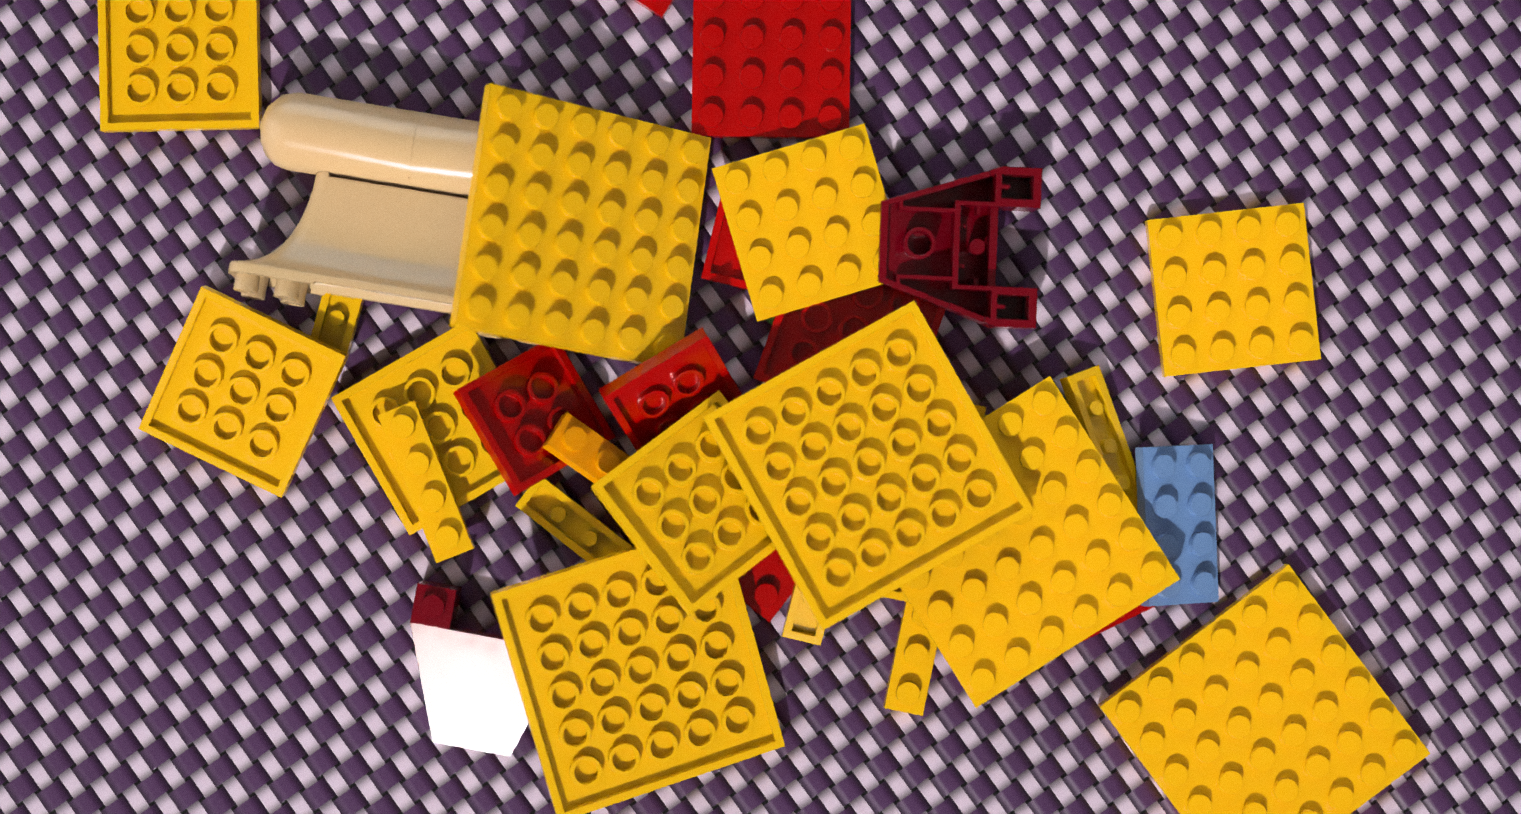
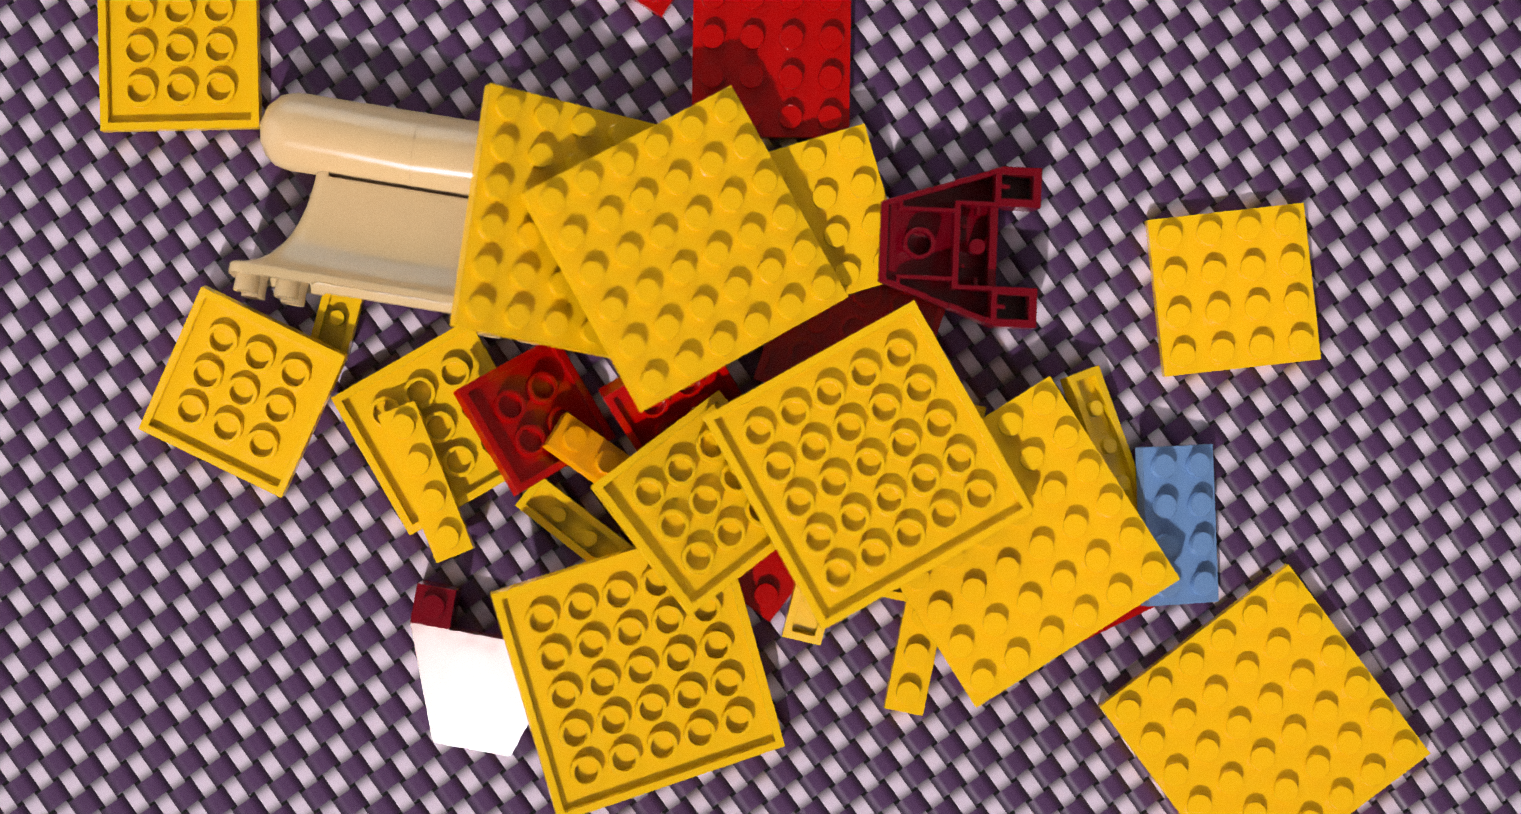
none -> yellow plate [520,85,848,412]

